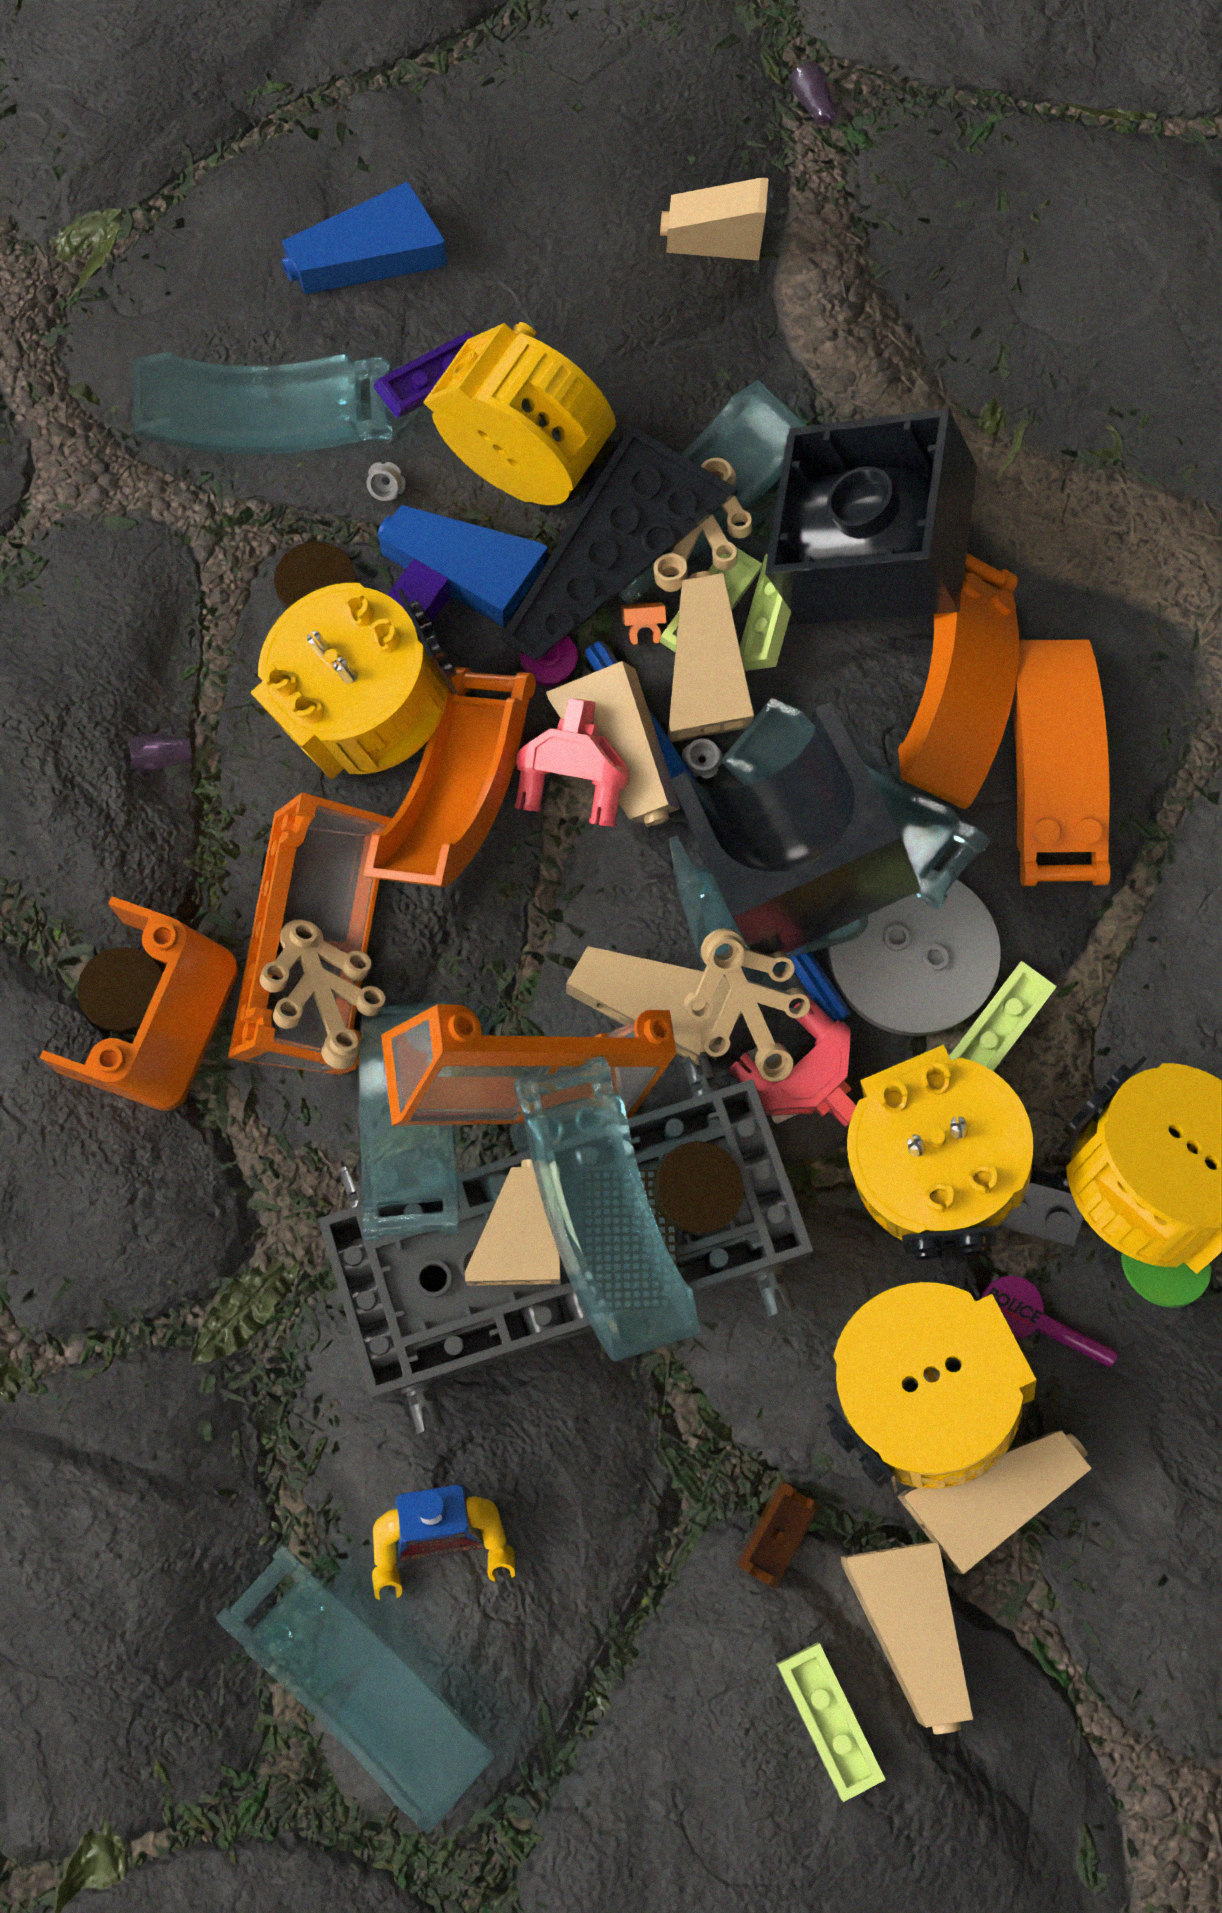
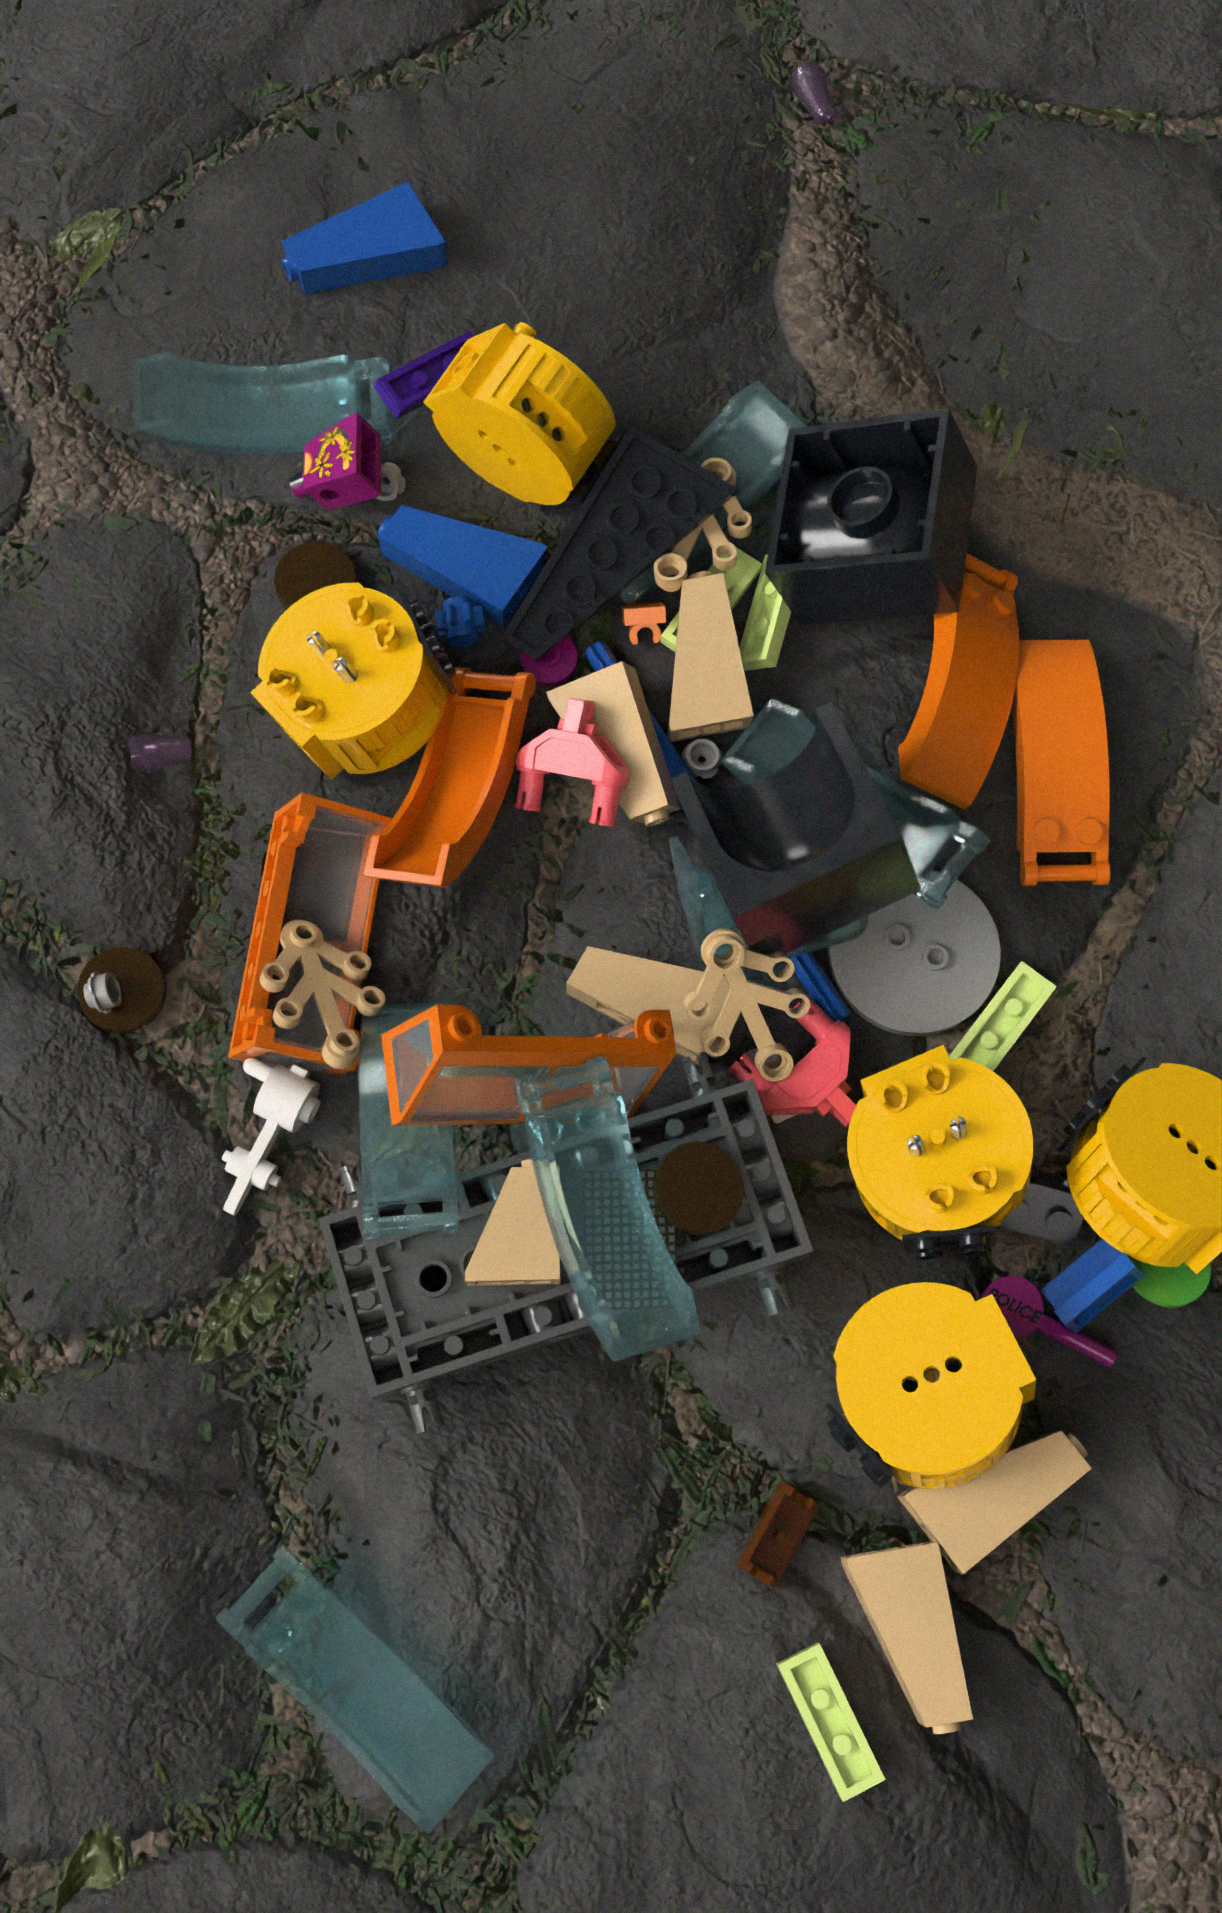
orange windscreen [40,896,239,1111] -> none
torso [372,1485,515,1600] -> none
dark purple brick [388,559,451,622] -> none
tan slope [660,178,768,260] -> none
none -> light grey plate [83,971,122,1014]
none -> white piece [222,1058,321,1216]
none -> magenta torso [289,412,381,510]
none -> blue gear [434,596,486,648]
none -> blue panel [1040,1239,1146,1333]

